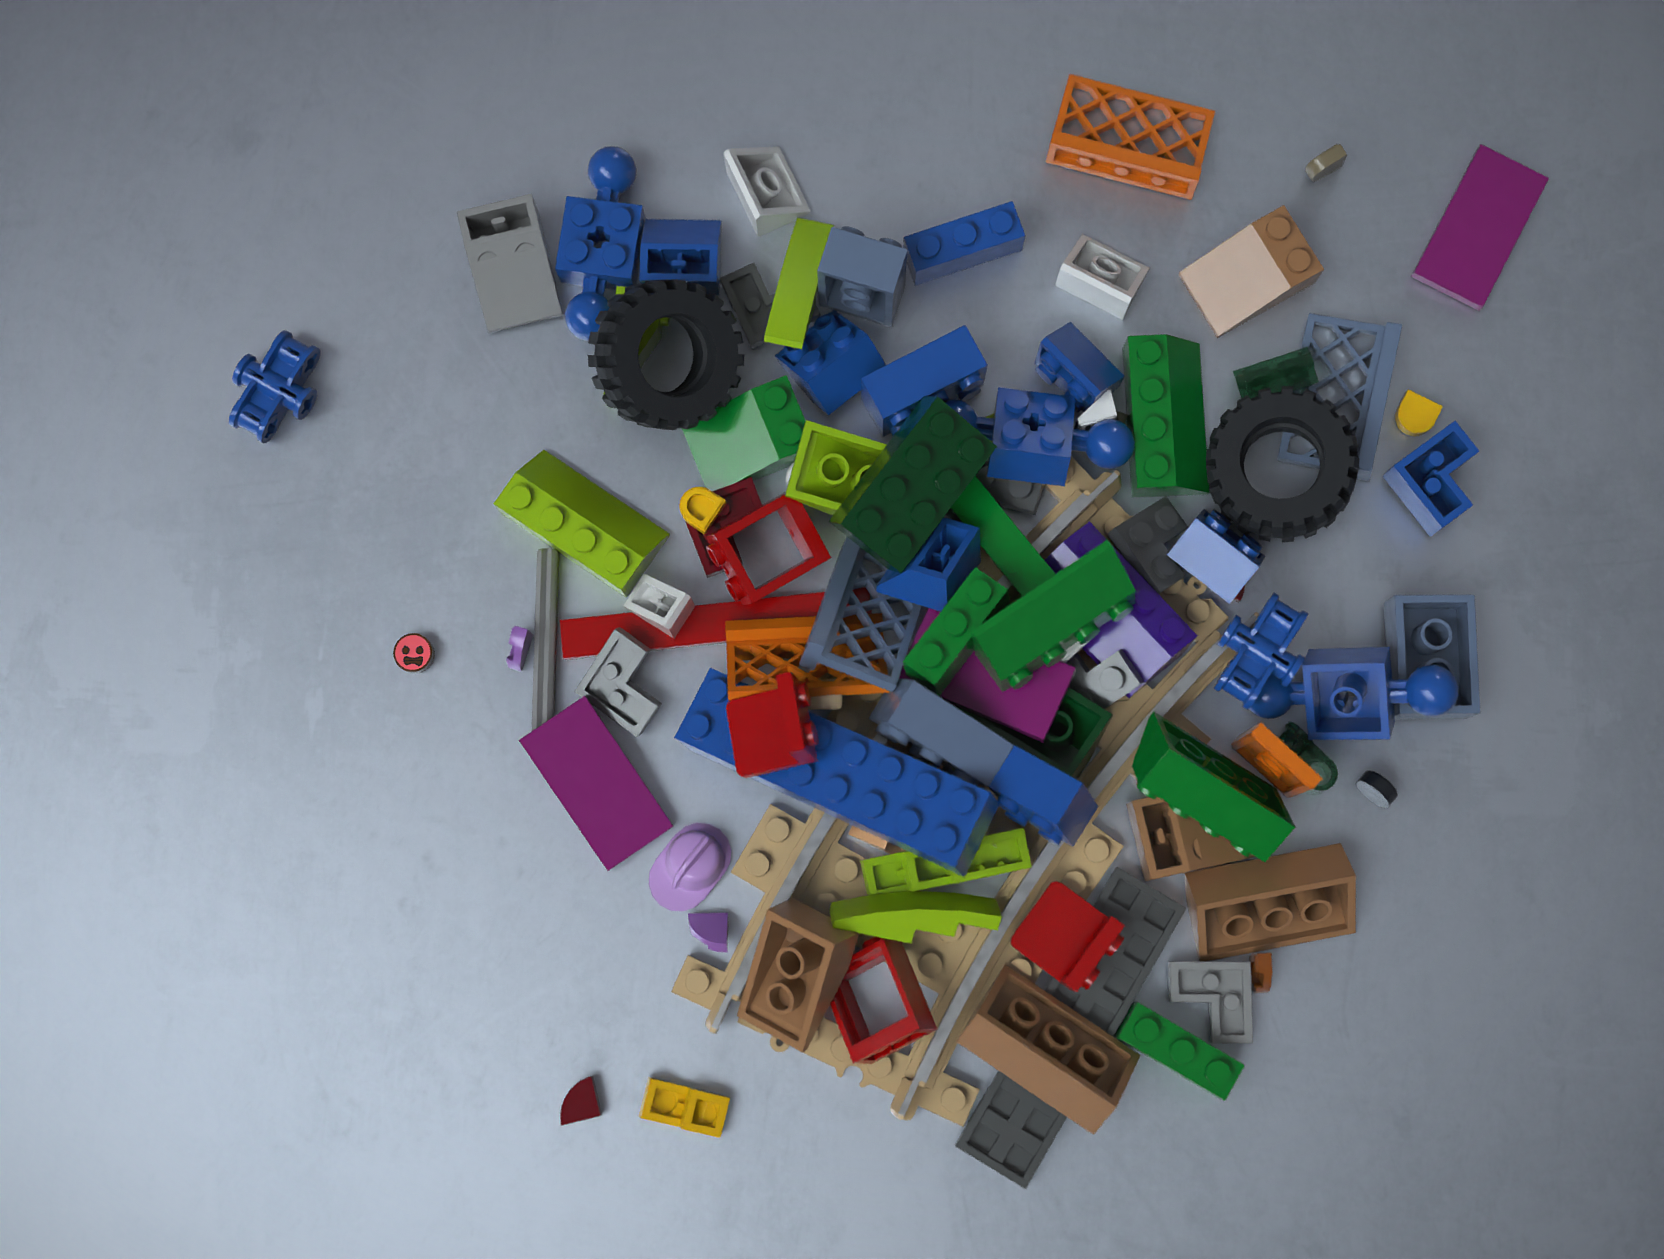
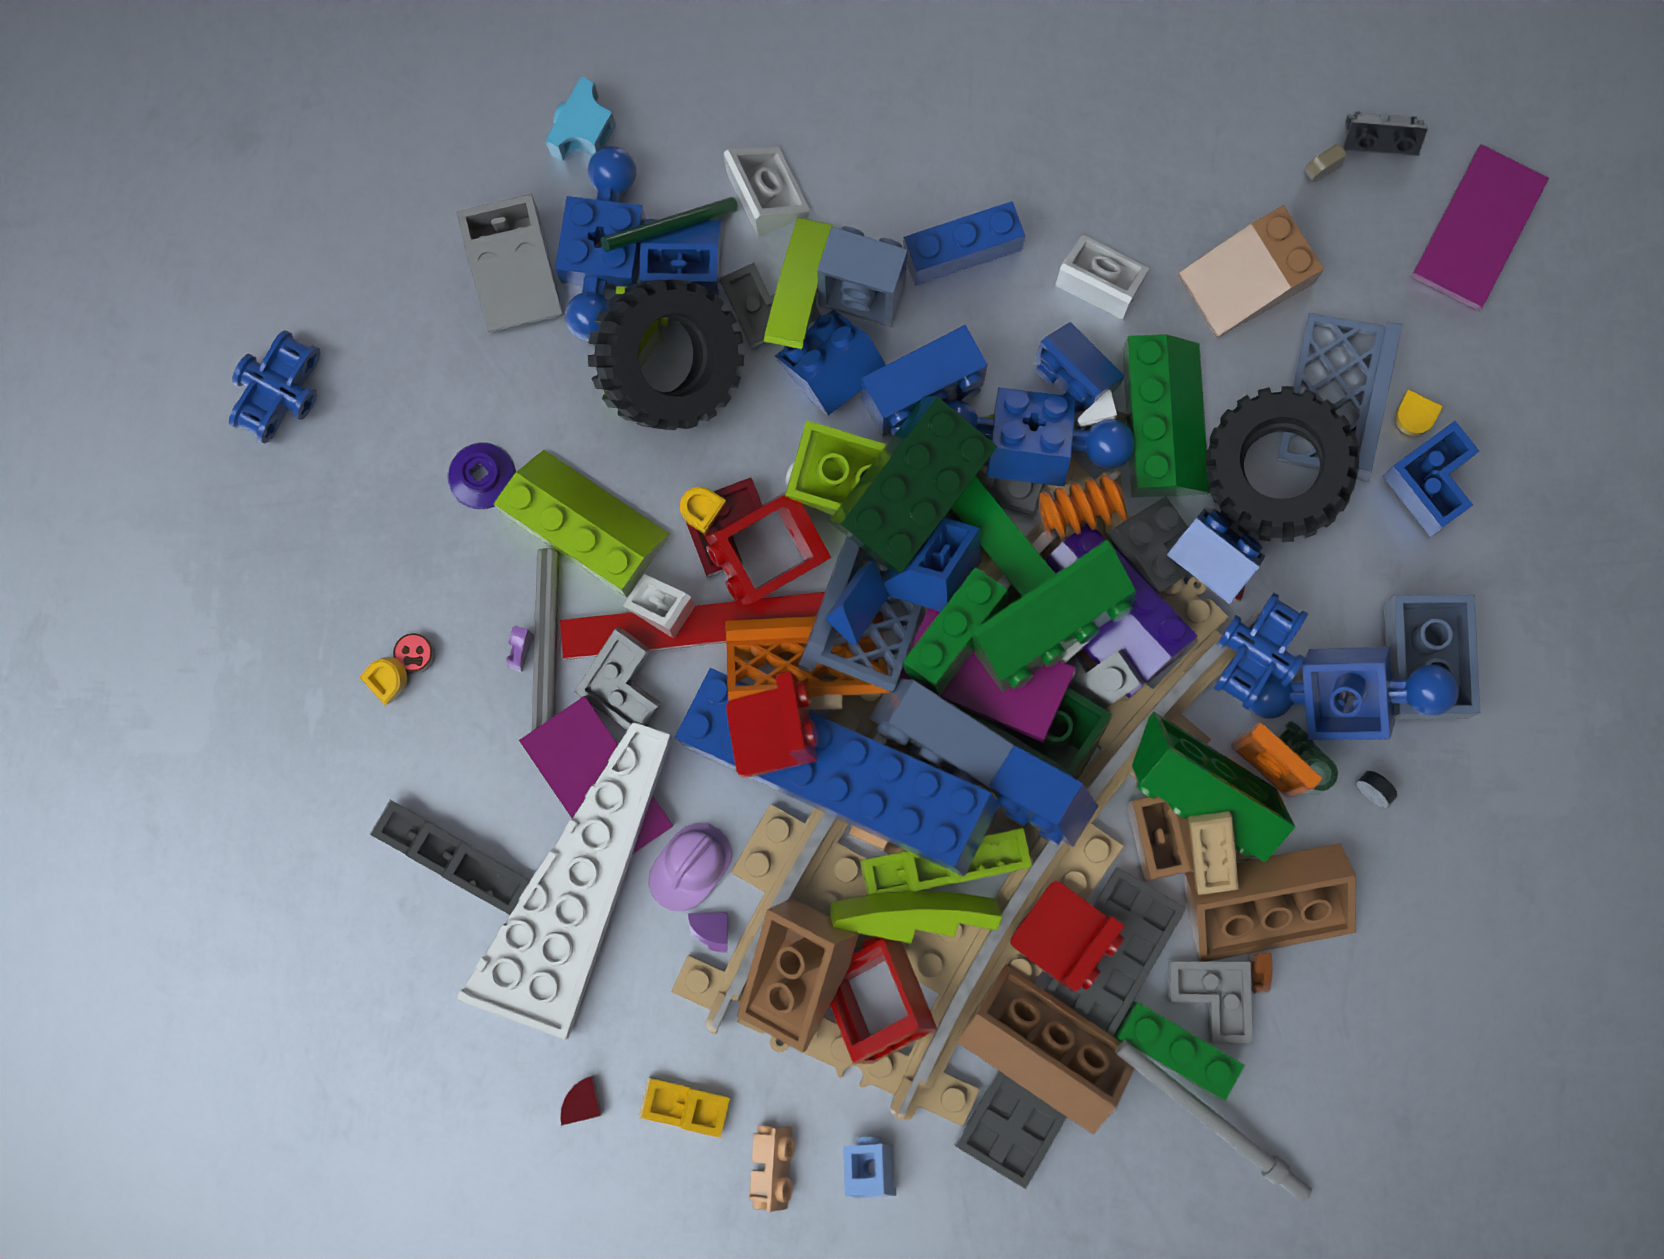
slope [682,375,805,491] -> none
orange fence [1046,74,1215,200] -> none
clear green hinge [1233,347,1319,399] -> none
none -> yellow tile [359,657,407,705]
none -> dark grey slope [370,799,531,915]
none -> dark purple piece [448,442,516,510]
none -> white wing [456,722,673,1040]
none -> medium azure brick [545,76,616,160]
none -> dark green bar [601,197,738,252]
none -> light nougat hinge [749,1125,795,1212]
none -> blue slope [825,560,888,646]
none -> light blue brick [843,1137,896,1198]
none -> orange piece [1039,475,1127,540]
none -> light grey bar [1116,1040,1312,1202]
none -> tan plate [1189,811,1238,895]
none -> black hinge [1343,111,1428,155]

